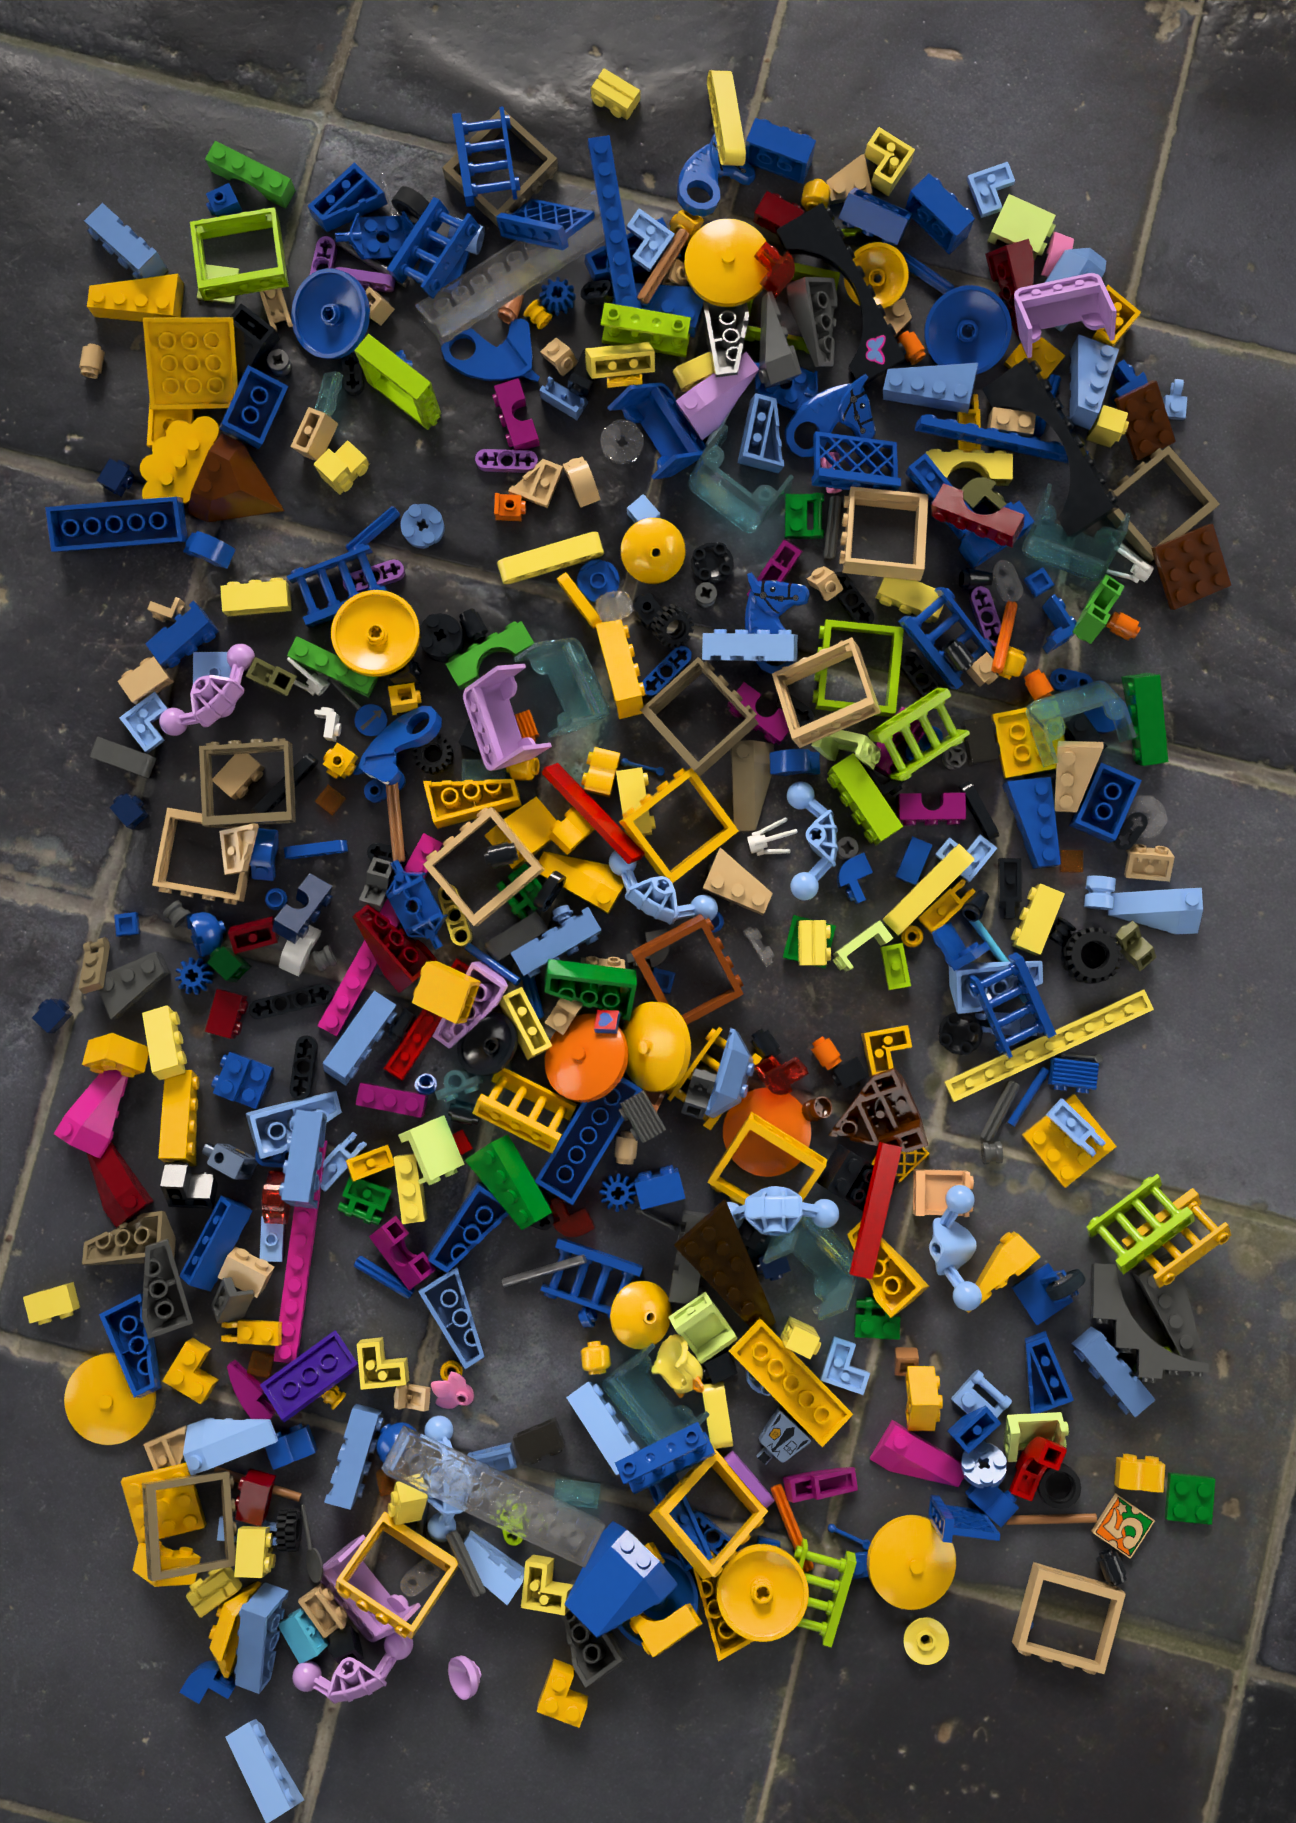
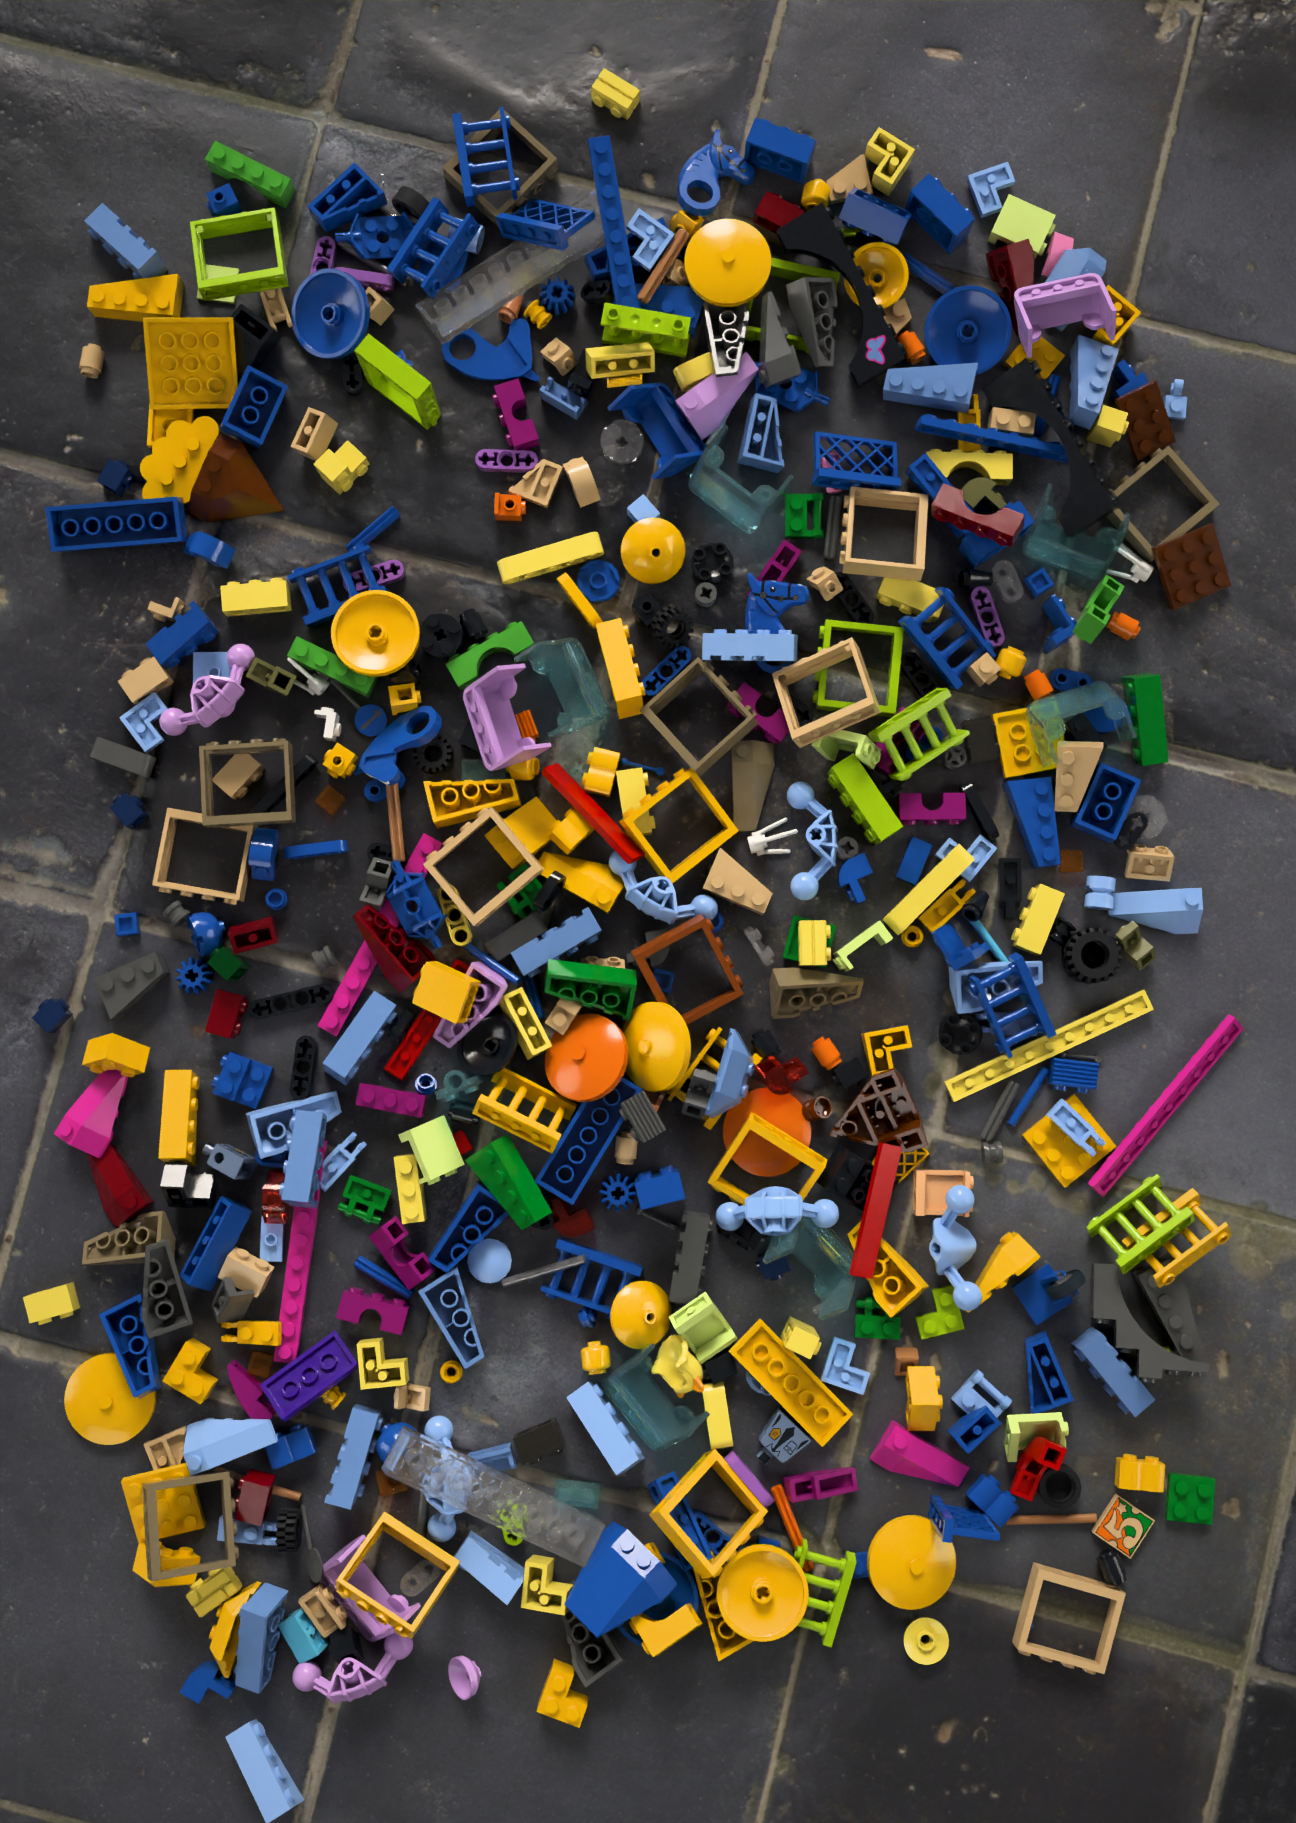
dark tan plate [79,937,110,994] -> none
light yellow brick [142,1005,187,1080] -> none
tan wing [219,824,259,875] -> none
light yellow brick [234,1526,276,1578] -> none
flat silver wheel [267,349,292,376] -> none
dark blue arch [272,873,333,944] -> none
white brick [279,925,321,977] -> none
clear light blue plate [315,371,343,416] -> none
yellow plate [345,1144,395,1181] -> none
light yellow brick [388,1477,428,1525] -> none
medium blue plate [401,504,445,549] -> none
bright pink plate [431,1371,474,1409] -> none
dark grey axle [446,1530,486,1597] -> none
black brick [484,842,519,869] -> none
light blue plate [552,905,573,924] -> none
tile [594,1010,620,1034] -> none
clear gear [595,590,633,622] -> none
blue fence [614,1422,716,1494] -> none
dark brown wing [674,1199,776,1328] -> none
light yellow beam [707,70,746,166] -> none
clear red brick [754,242,795,299] -> none
blue brick [770,749,820,776] -> none
blue animal [785,374,876,457] -> none
blue hinge [828,1524,871,1550] -> none
lime plate [880,943,911,990] -> none
black brick [942,638,974,672] -> none
medium blue plate [961,1441,1007,1488] -> none
orange axle [991,601,1018,674] -> none
none -> magenta arch [336,1287,411,1335]
none -> light blue dish [467,1239,512,1283]
none -> dark tan wedge [769,967,864,1019]
none -> lime plate [915,1284,965,1340]
none -> dark pink plate [1088,1014,1244,1197]

